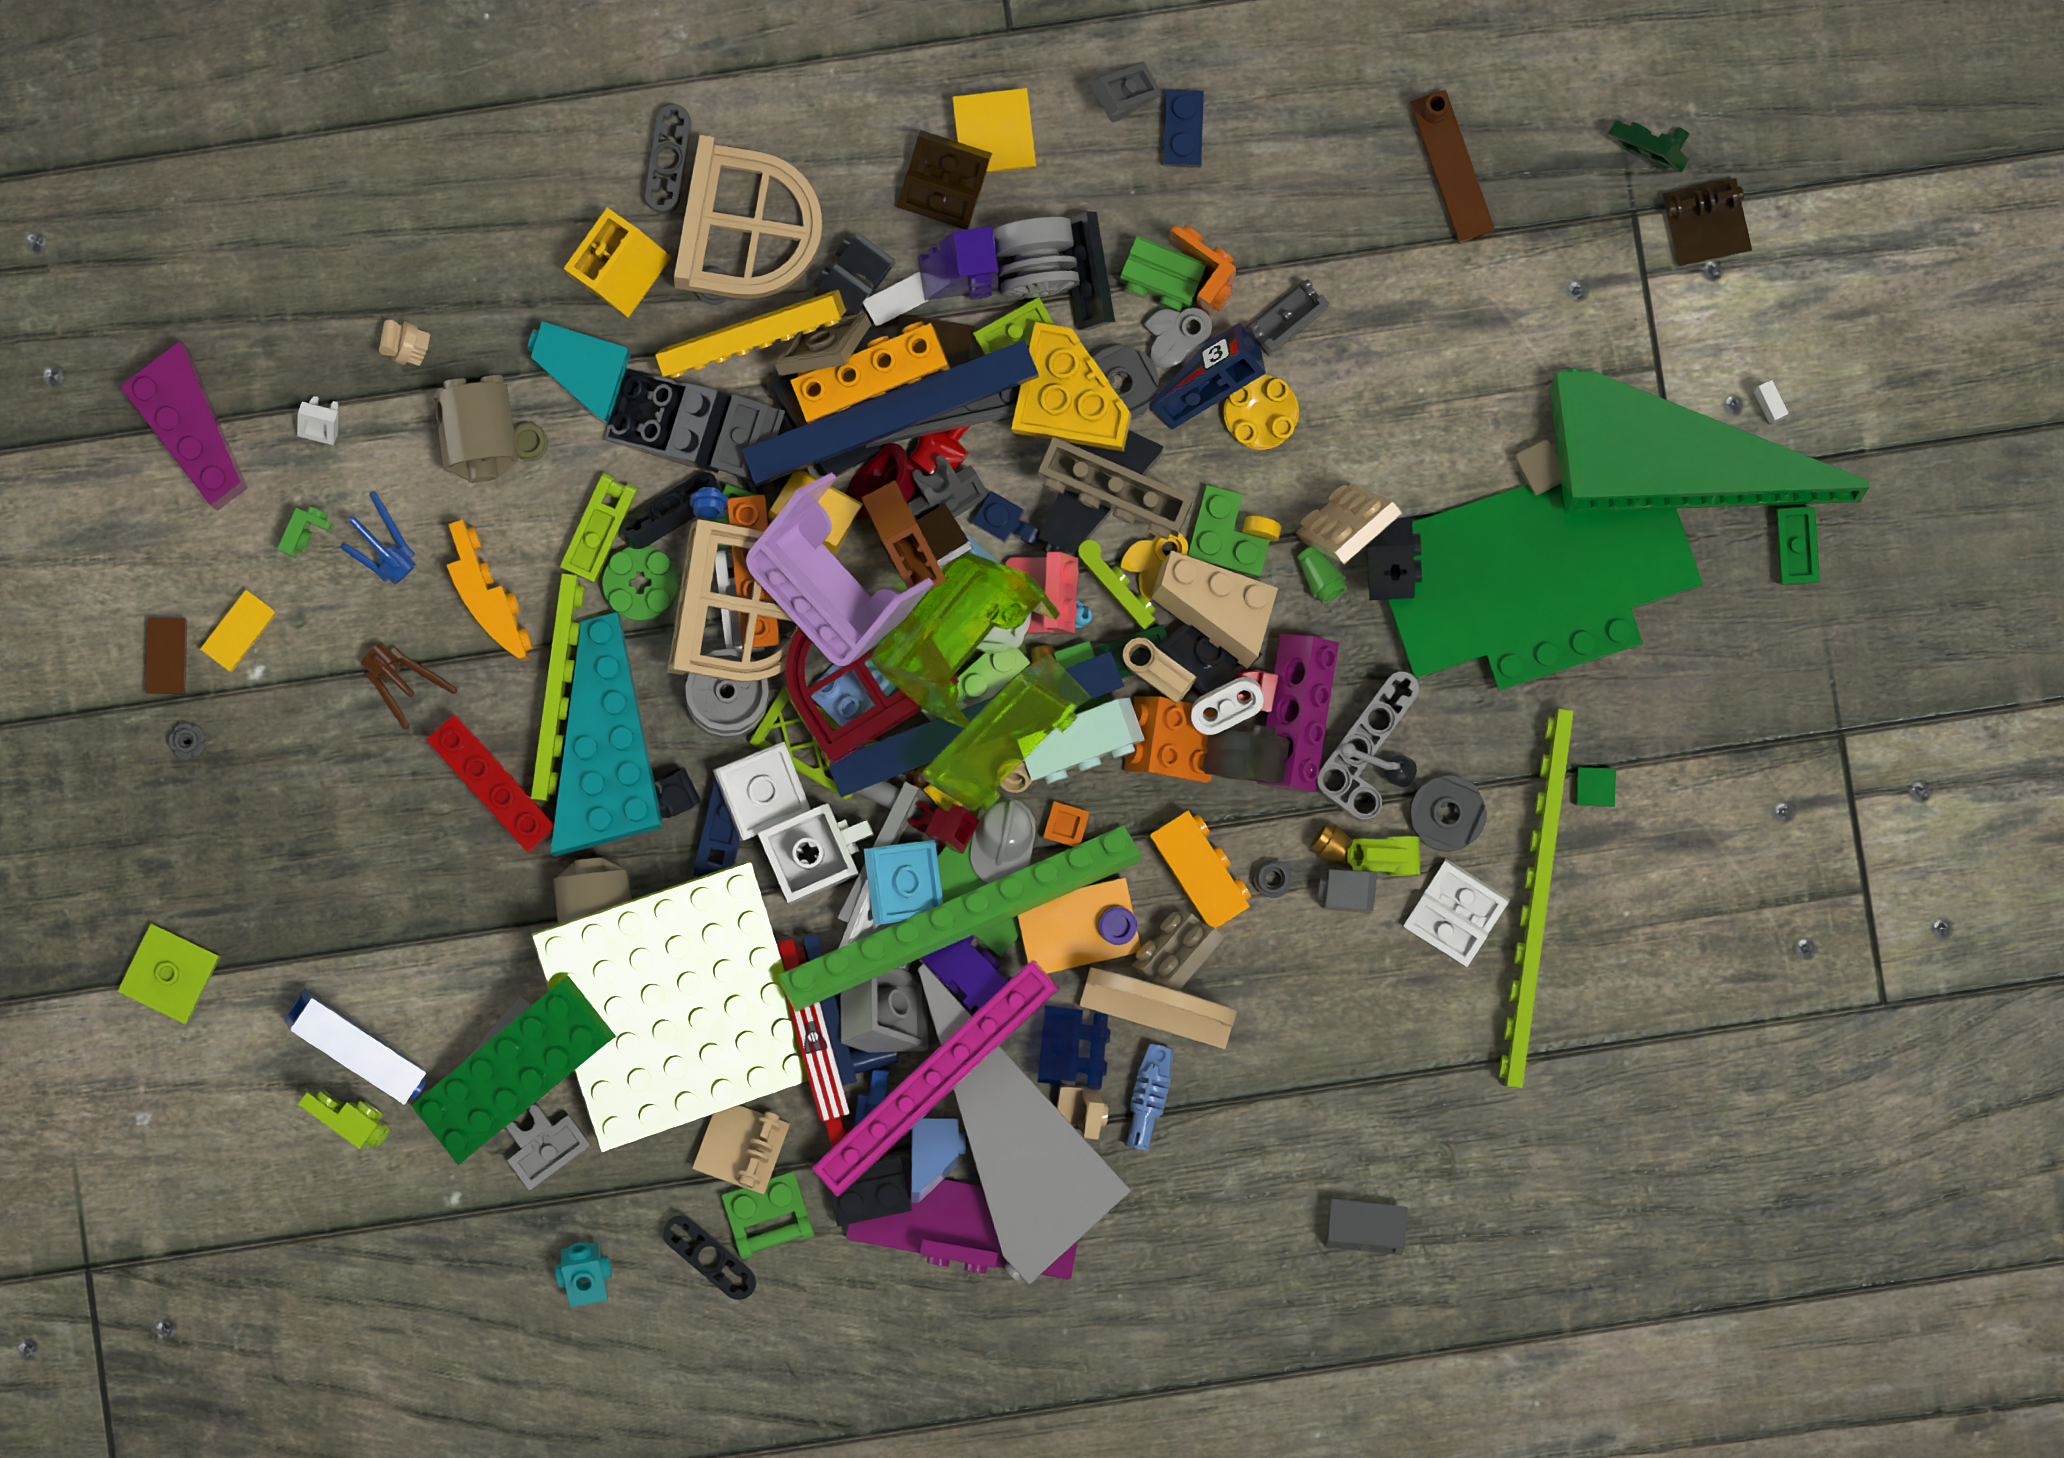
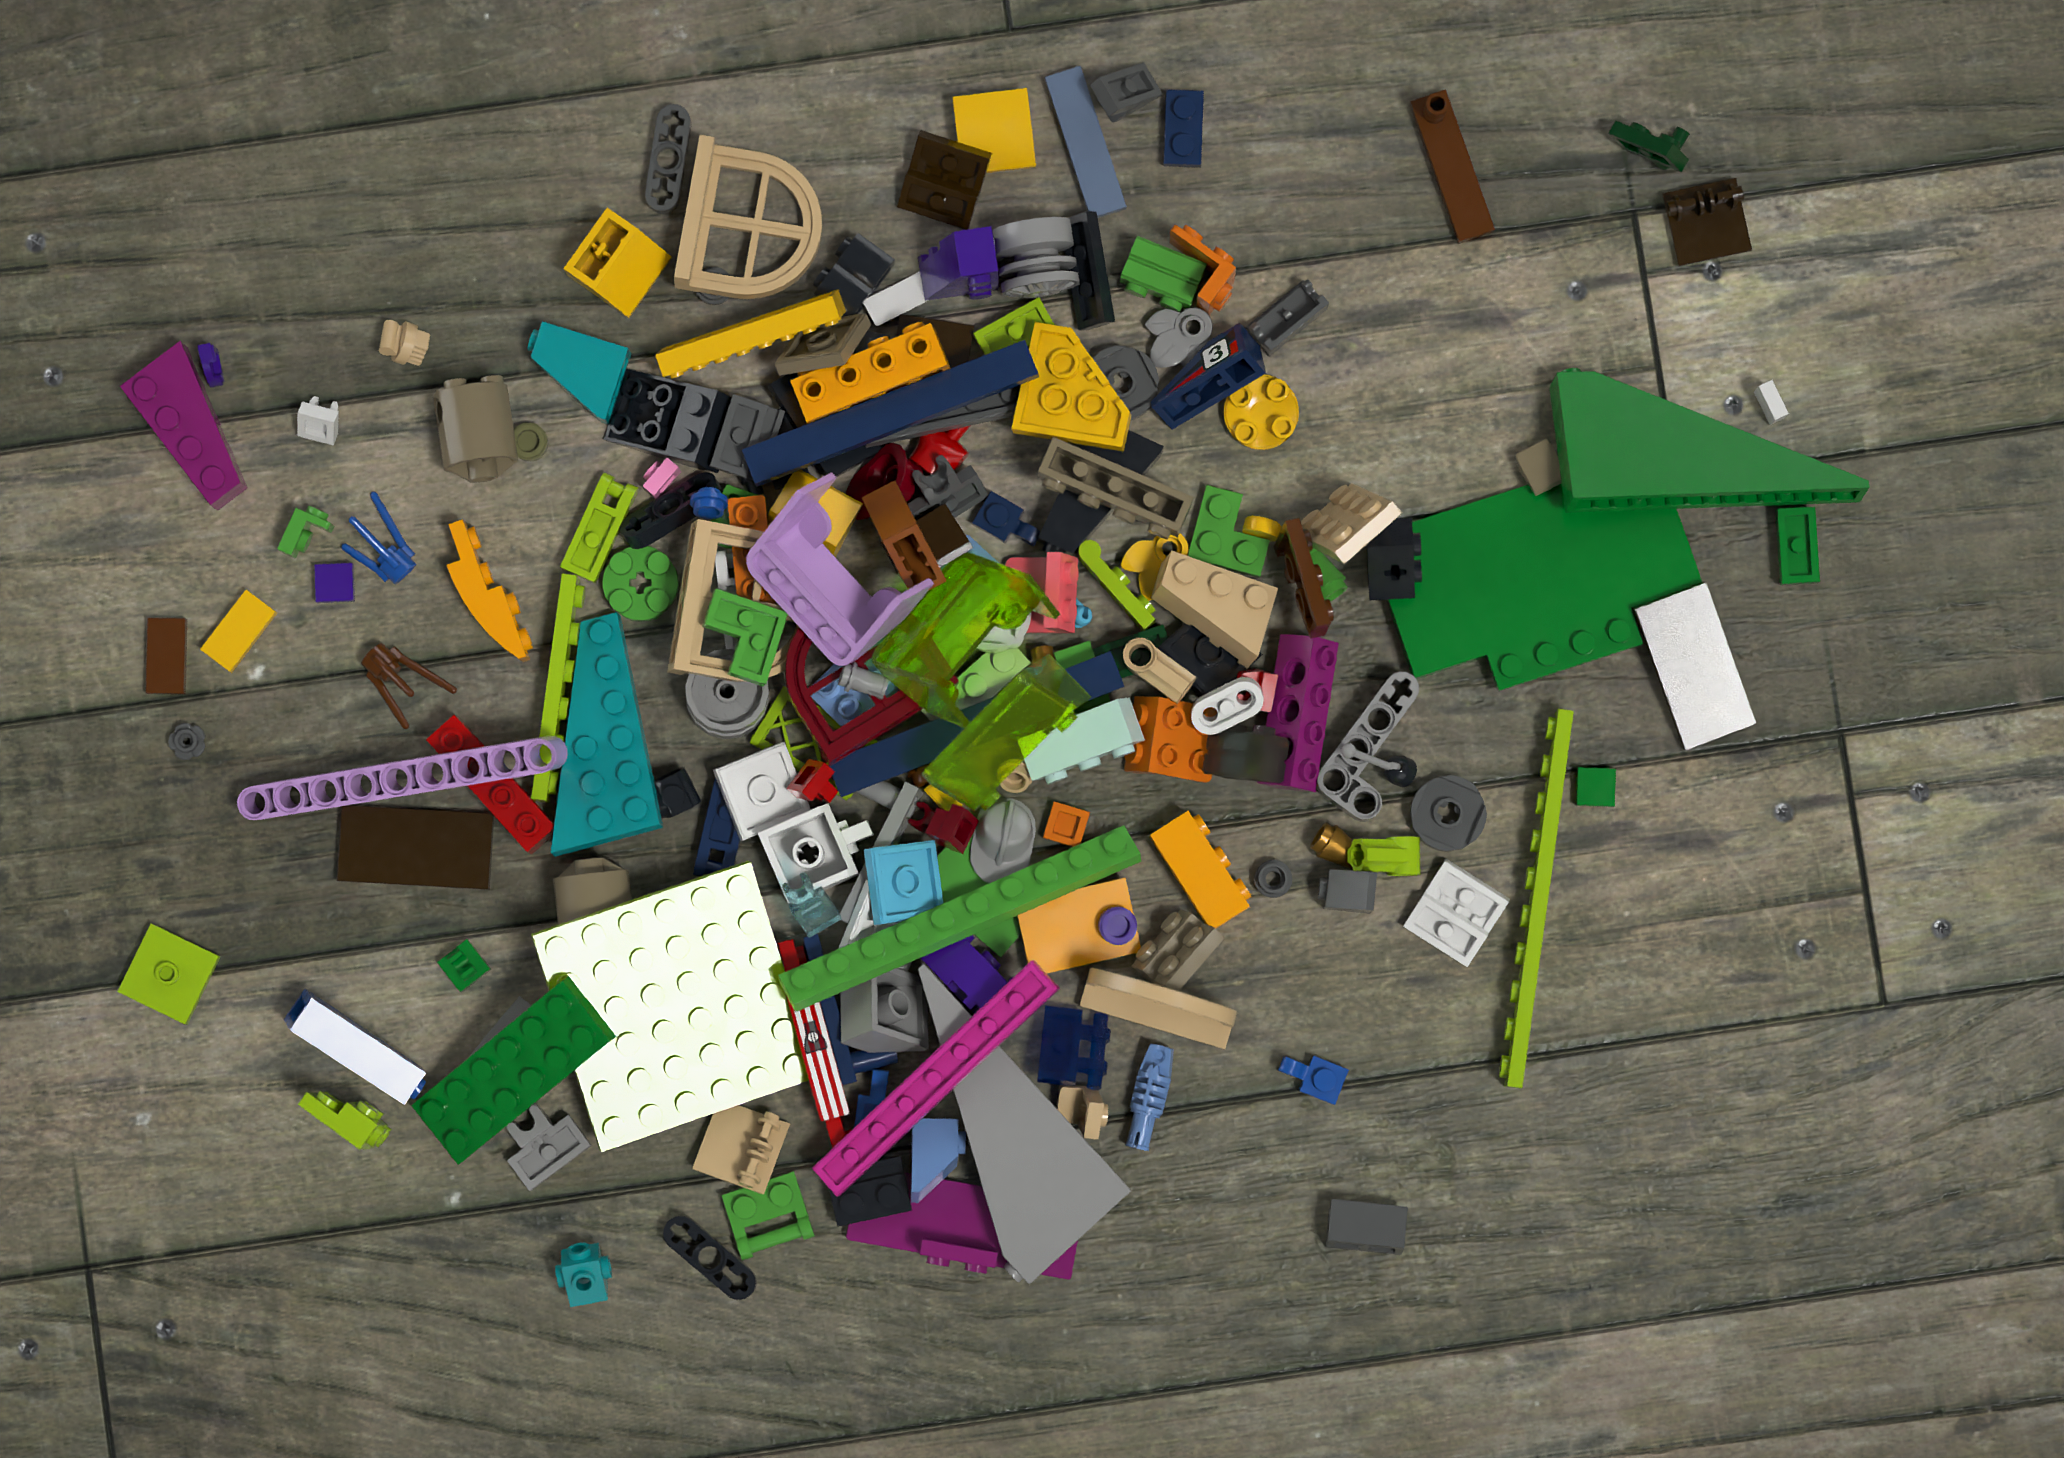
none -> dark purple tile [197,343,225,388]
none -> lavender beam [237,736,568,820]
none -> dark purple tile [314,563,355,603]
none -> dark brown tile [337,806,494,890]
none -> green tile [437,939,491,993]
none -> bright pink plate [643,458,681,499]
none -> bright green plate [702,588,788,687]
none -> clear light blue plate [782,872,842,938]
none -> red tile [786,759,838,803]
none -> light grey pin [838,662,889,700]
none -> sand blue tile [1045,66,1126,218]
none -> reddish brown wing [1273,518,1334,639]
none -> blue plate [1278,1056,1349,1105]
none -> tile [1633,581,1756,750]

